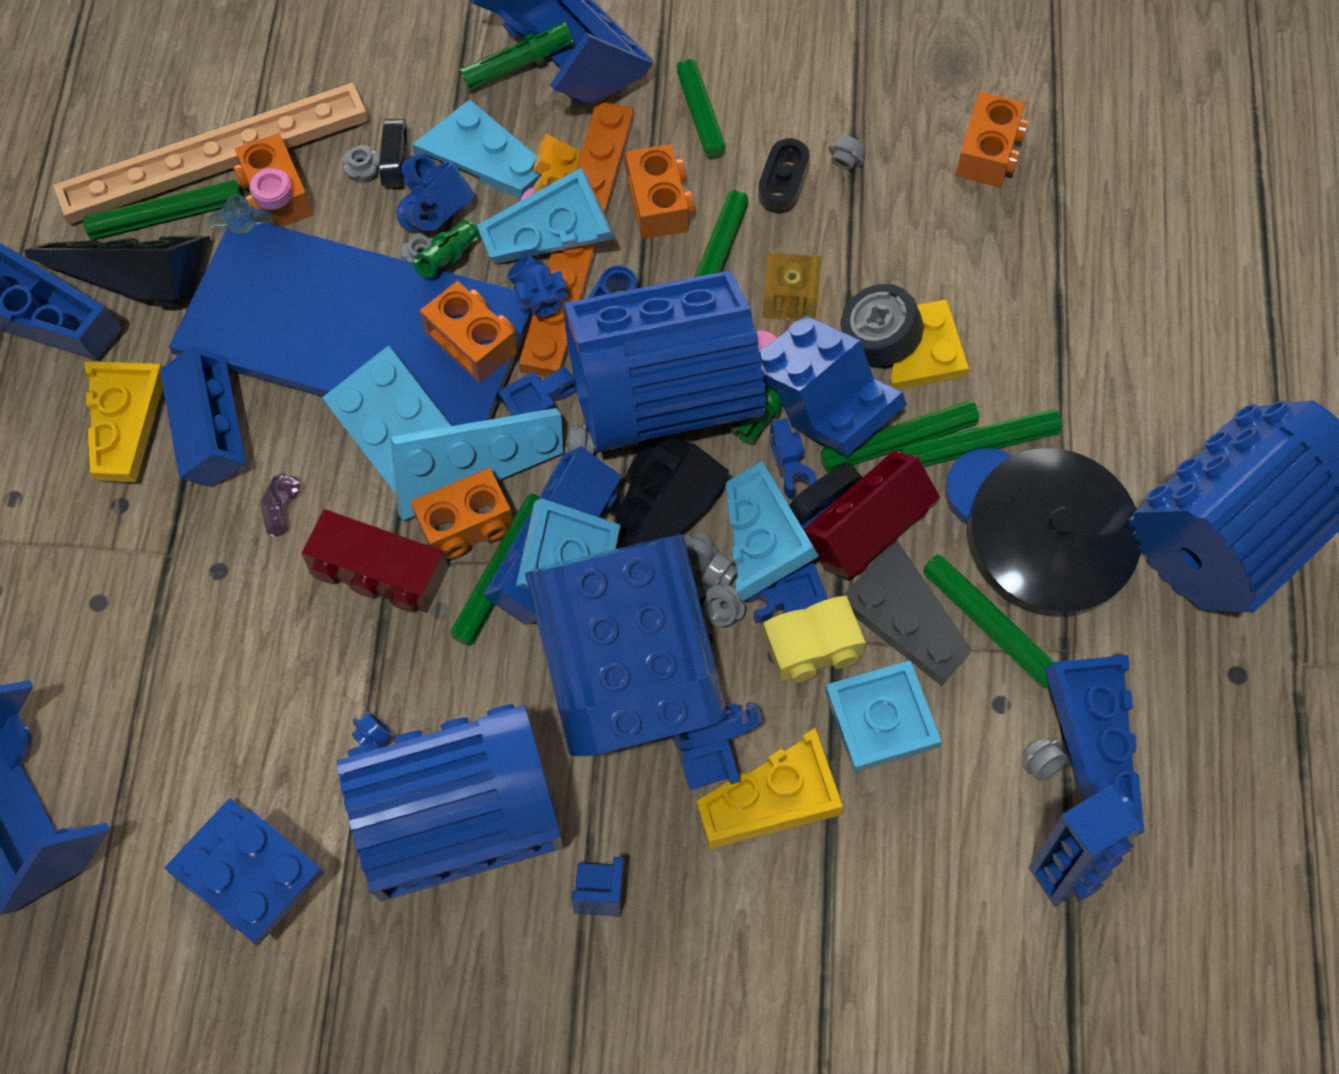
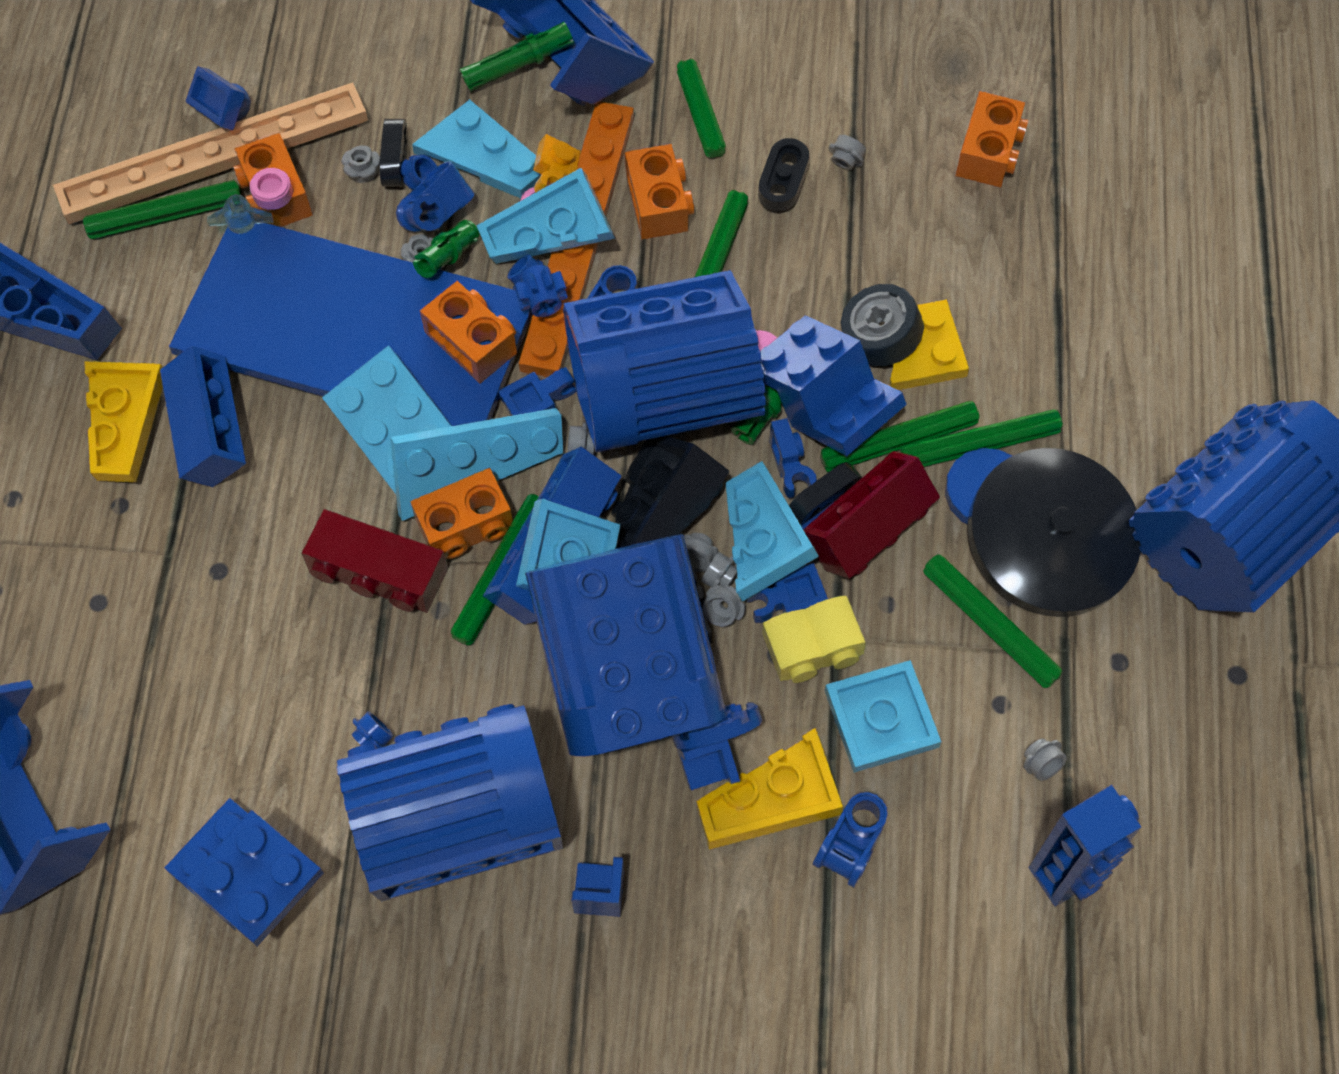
black wedge [24,236,211,306] -> none
clear purple arm [260,473,301,537] -> none
clear yellow piece [762,252,821,321] -> none
dark grey wing [843,540,972,686] -> none
blue wing [1044,655,1144,838] -> none
none -> blue tile [186,66,251,130]
none -> blue piece [812,792,887,888]

